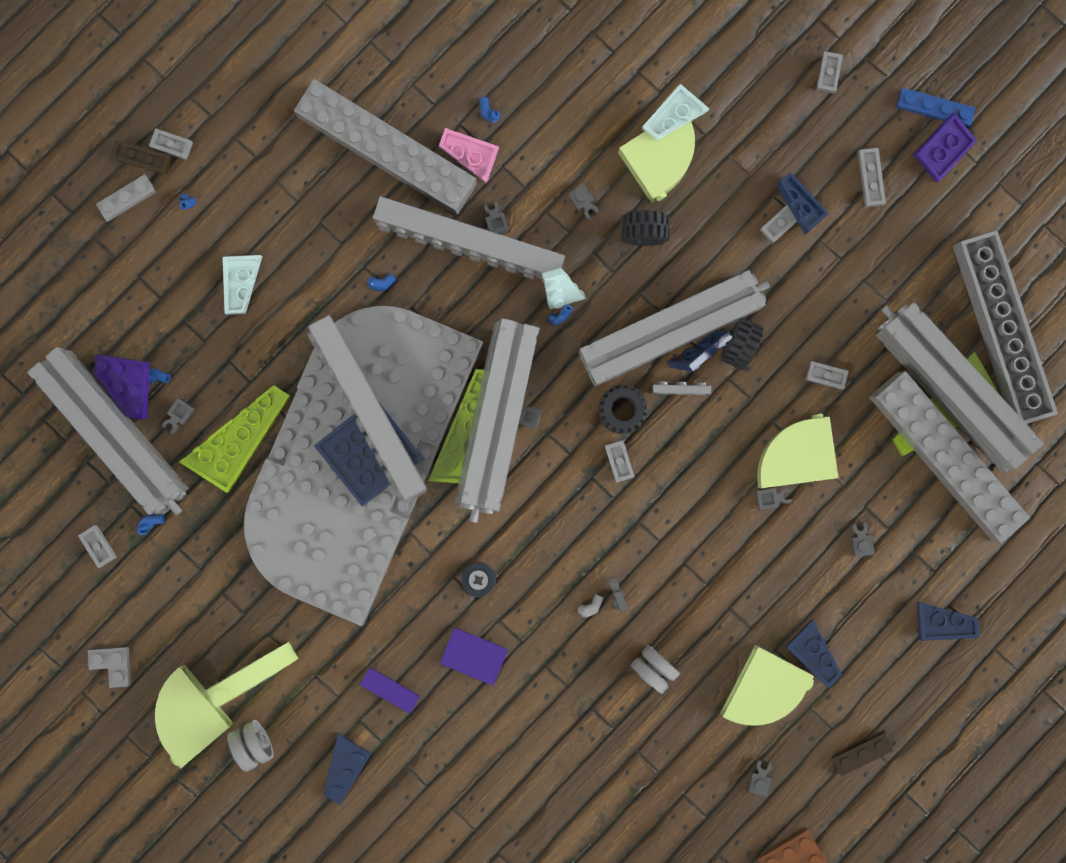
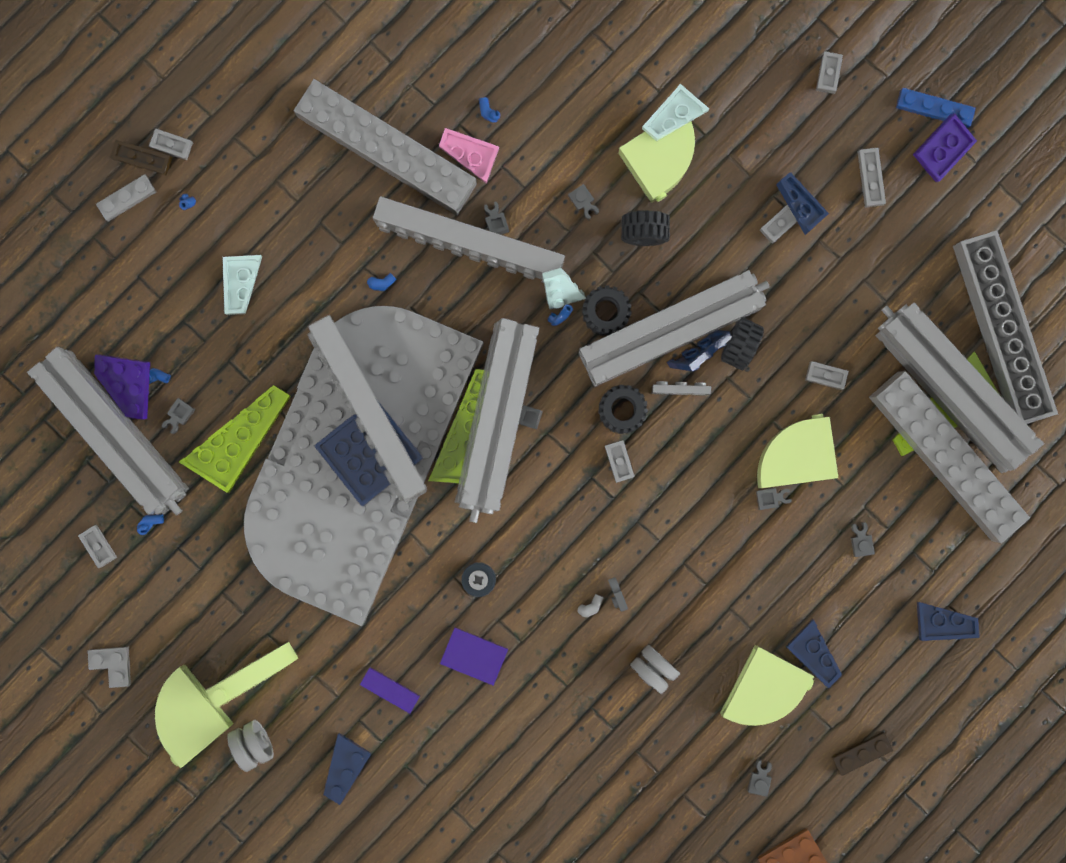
none -> black tyre [582,285,631,336]

